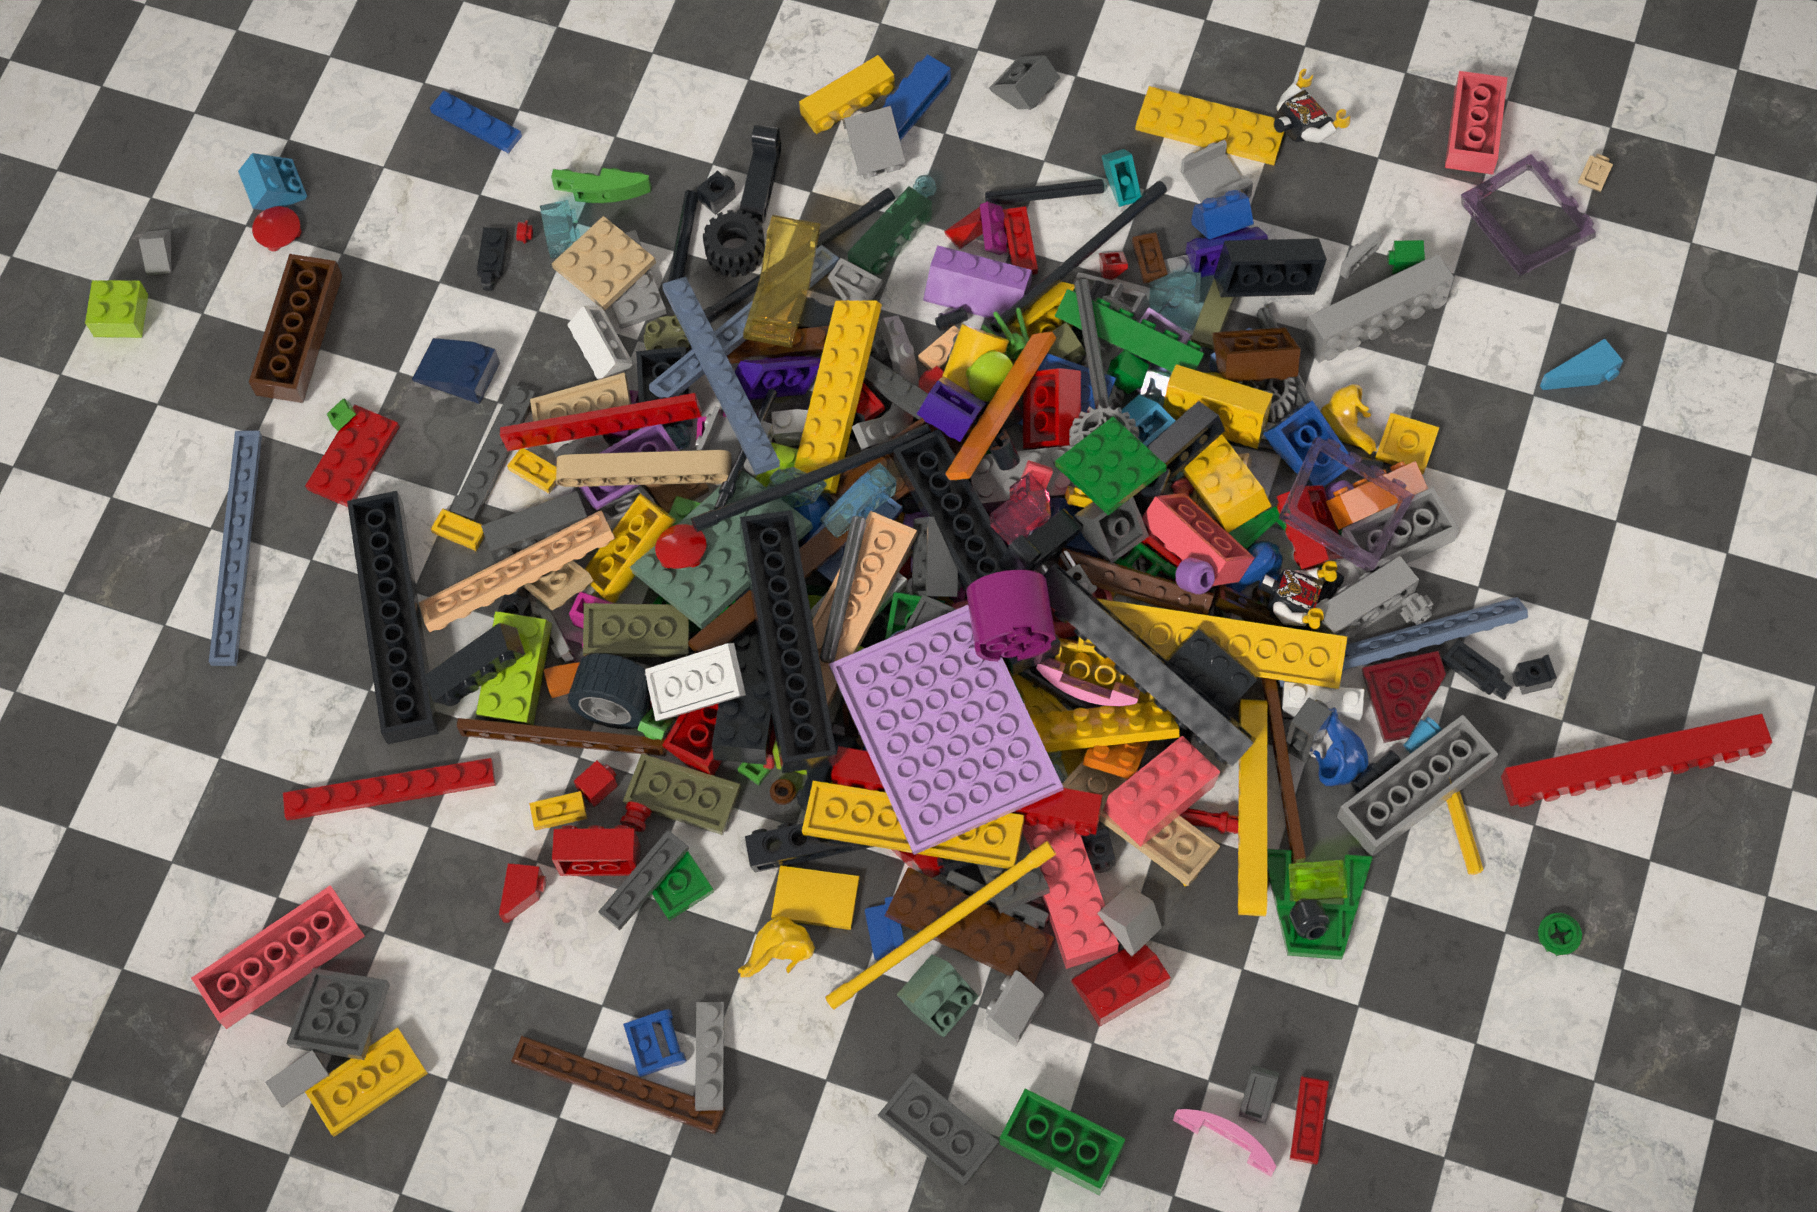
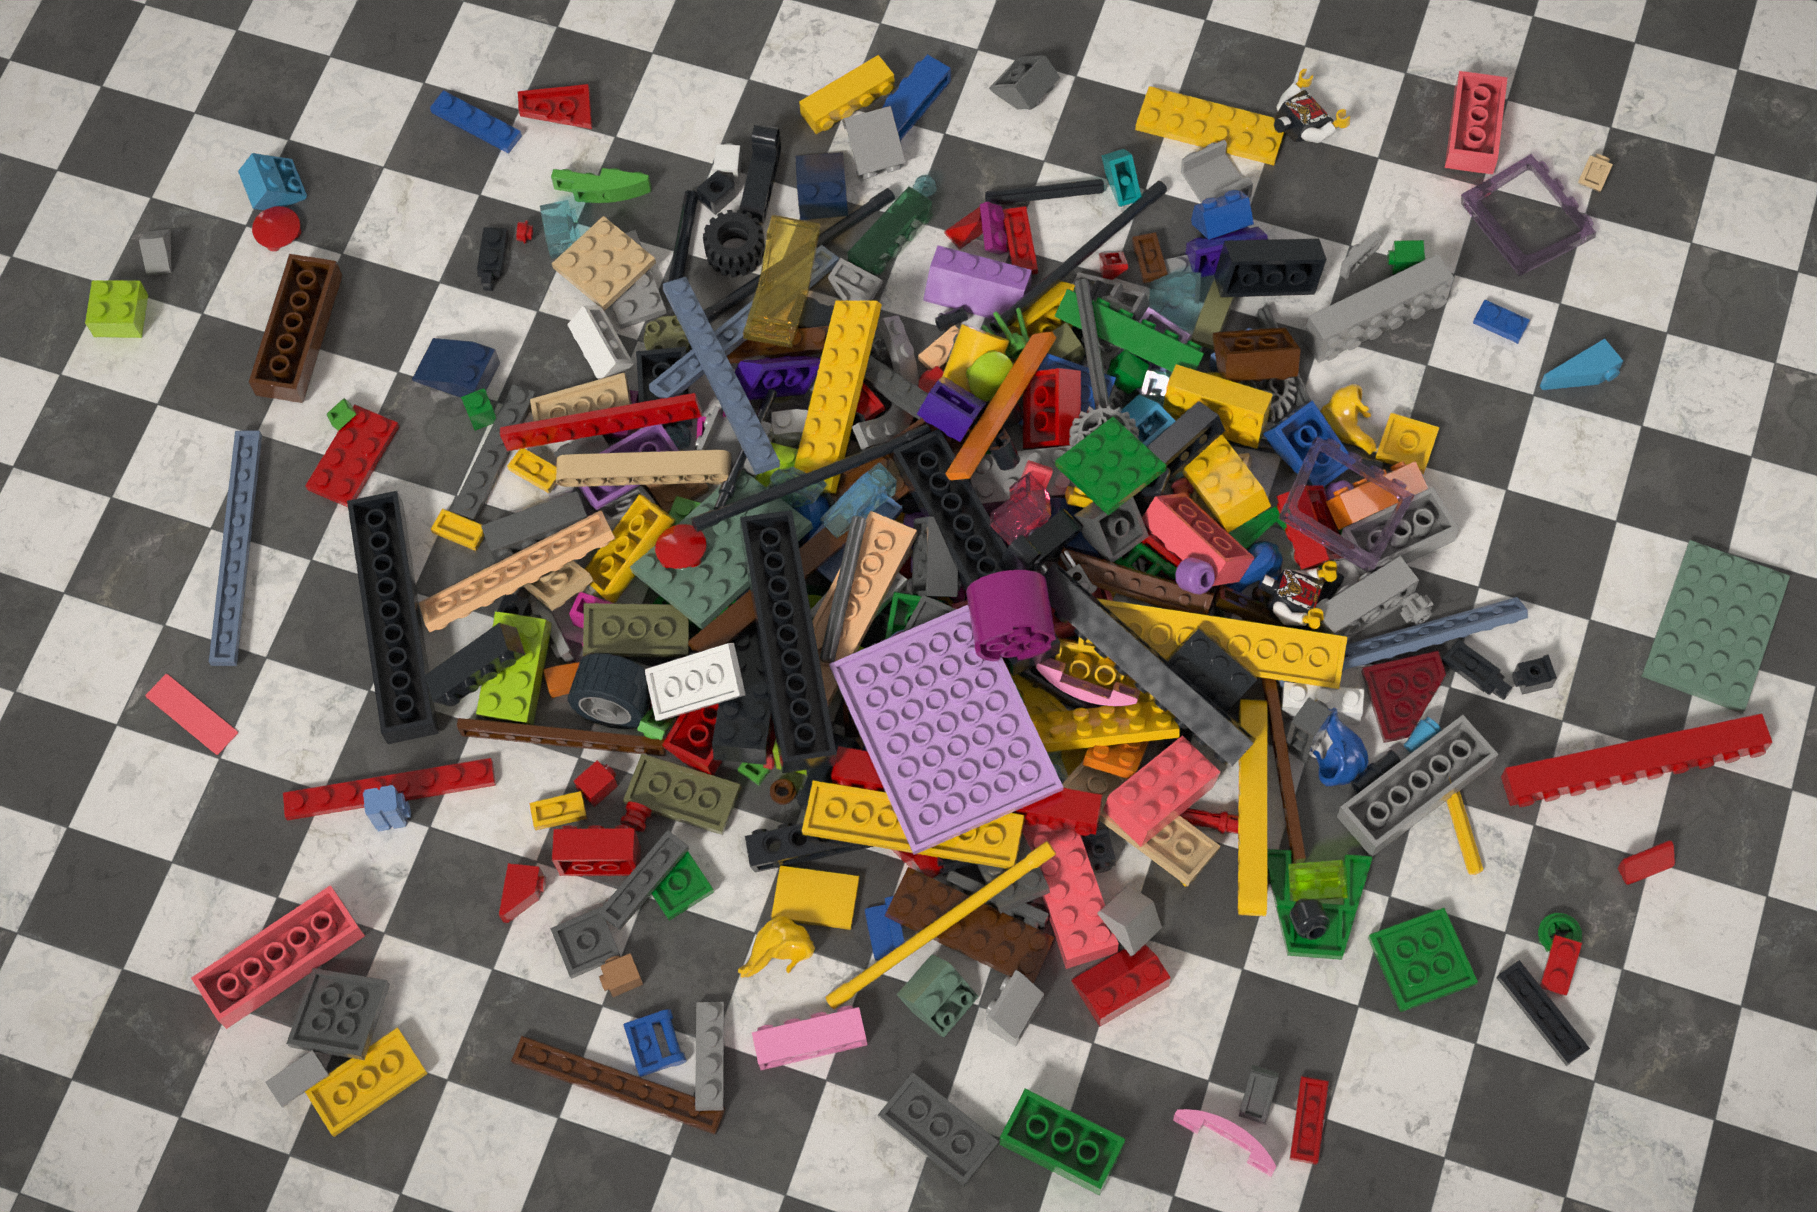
none -> coral sticker [145,674,238,755]
none -> medium blue brick [363,785,411,832]
none -> green brick [461,388,496,431]
none -> red wing [518,84,592,129]
none -> dark grey plate [550,907,621,979]
none -> medium nougat brick [599,953,643,997]
none -> white brick [713,143,742,183]
none -> bright pink brick [752,1006,867,1070]
none -> dark blue slope [795,152,848,220]
none -> green plate [1368,908,1478,1012]
none -> blue plate [1473,300,1530,344]
none -> black plate [1496,960,1590,1067]
none -> red plate [1540,935,1582,996]
none -> red slope [1617,840,1675,885]
none -> sand green plate [1641,540,1790,714]

